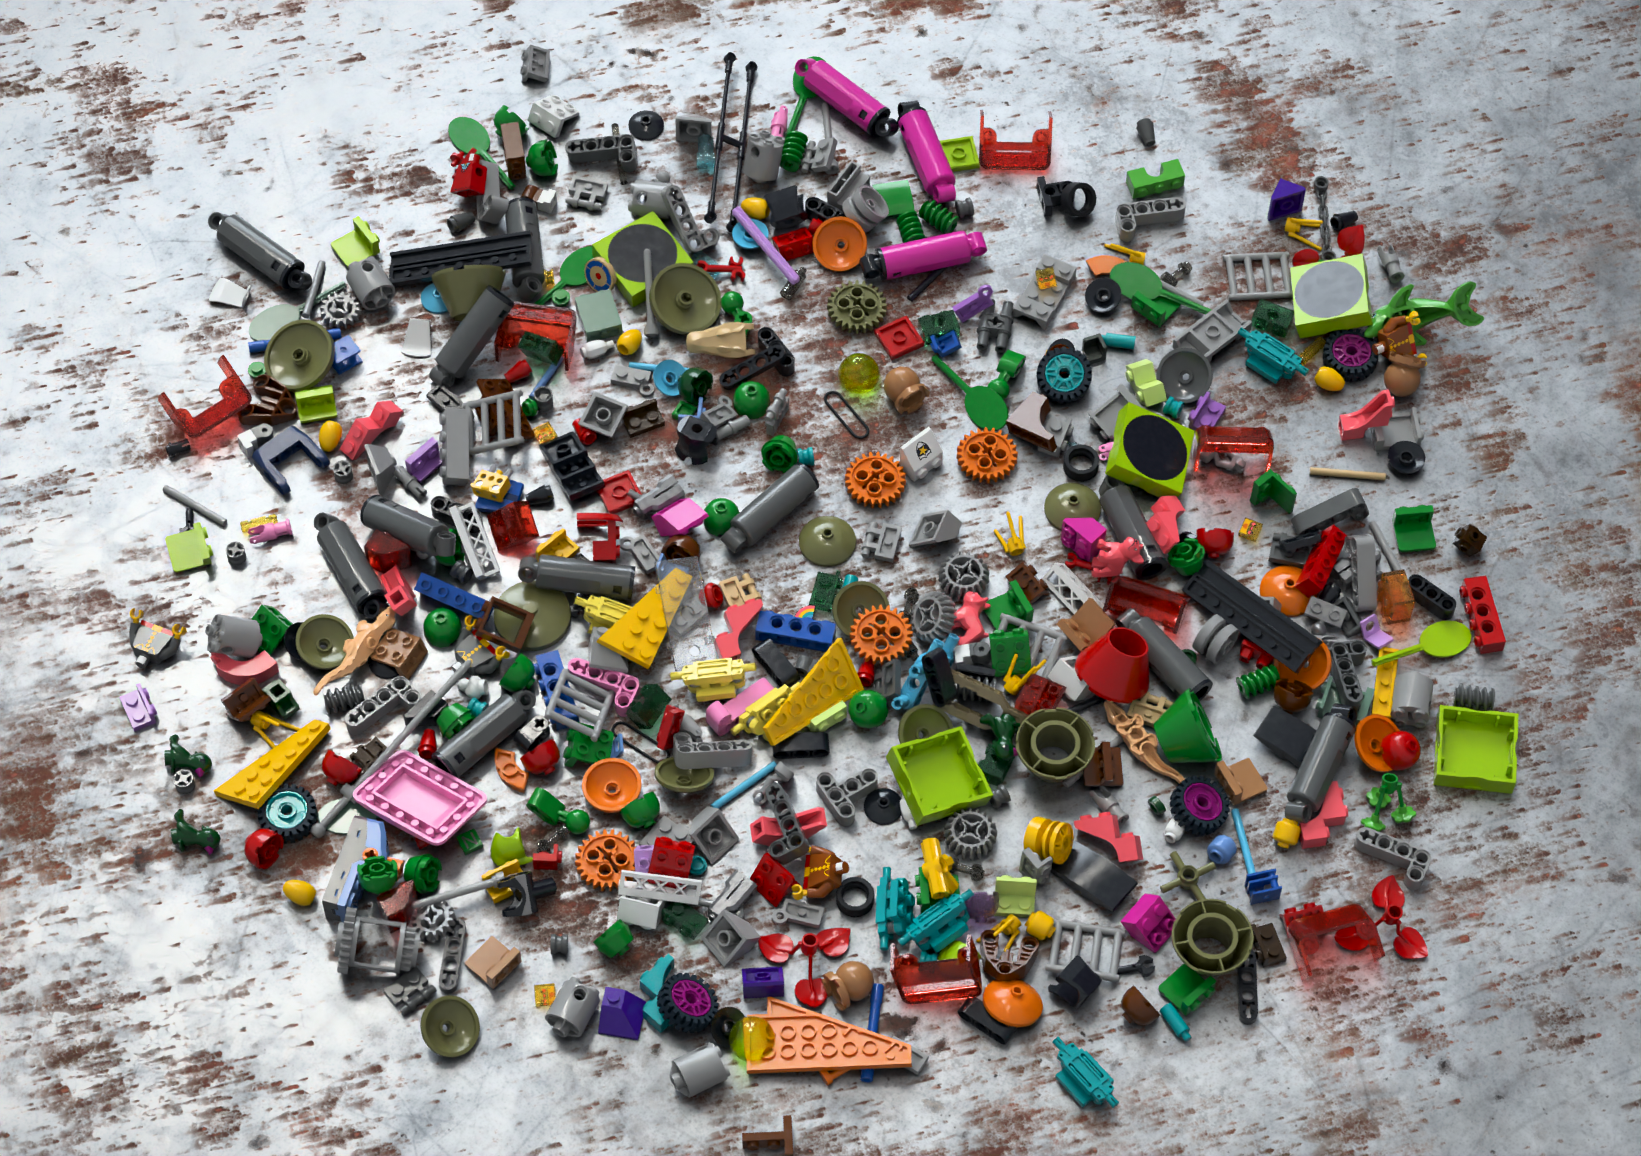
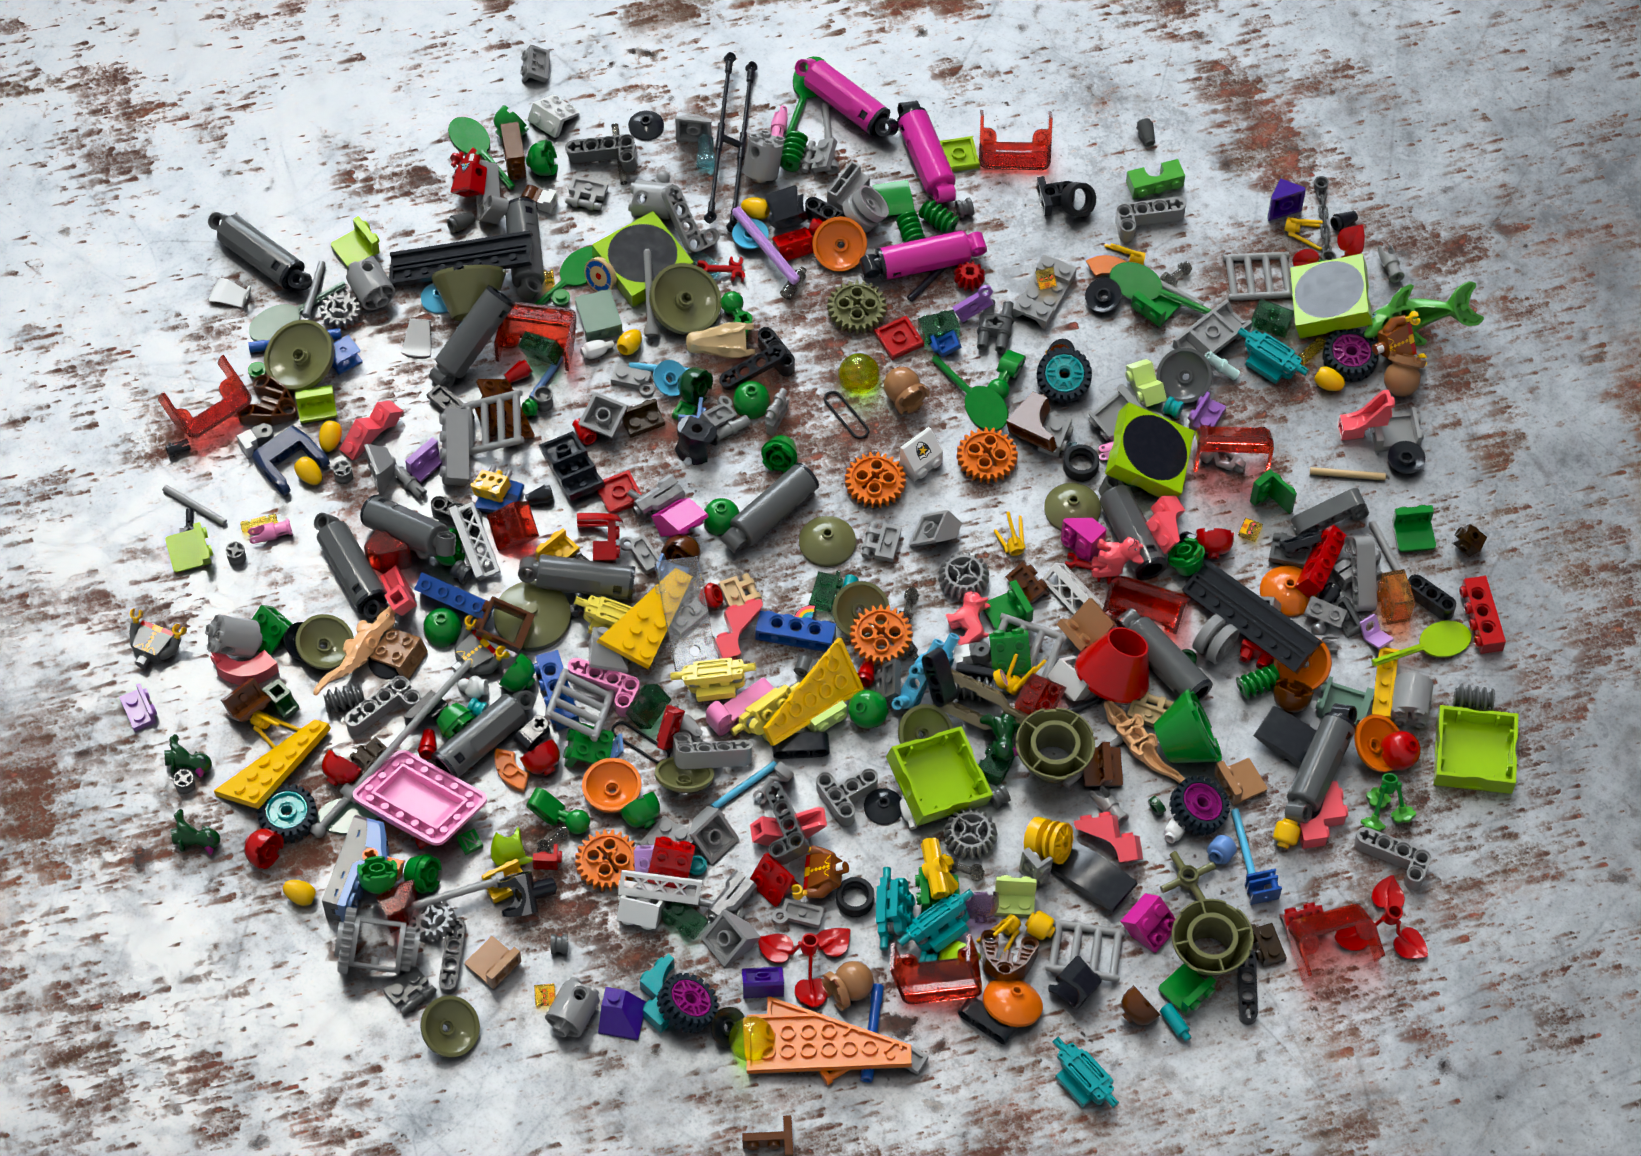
clear yellow tile [532,421,558,444] -> none
green cone [593,919,634,959] -> none
light grey cylinder [670,1043,731,1098] -> none
black beam [752,638,800,687] -> none
teal wheel [797,447,814,466] -> none
light grey gear [911,591,957,643] -> none
pearl dark grey panel [1082,333,1107,365] -> none
teal cylinder [1101,332,1136,350] -> none
black bar [1117,955,1155,977] -> none
dark grey beam [1330,640,1367,712] -> none
none -> yellow animal [294,457,322,485]
none -> red gear [954,261,985,292]
none -> yellow tile [993,669,1008,689]
none -> light aqua pin [1205,351,1240,381]

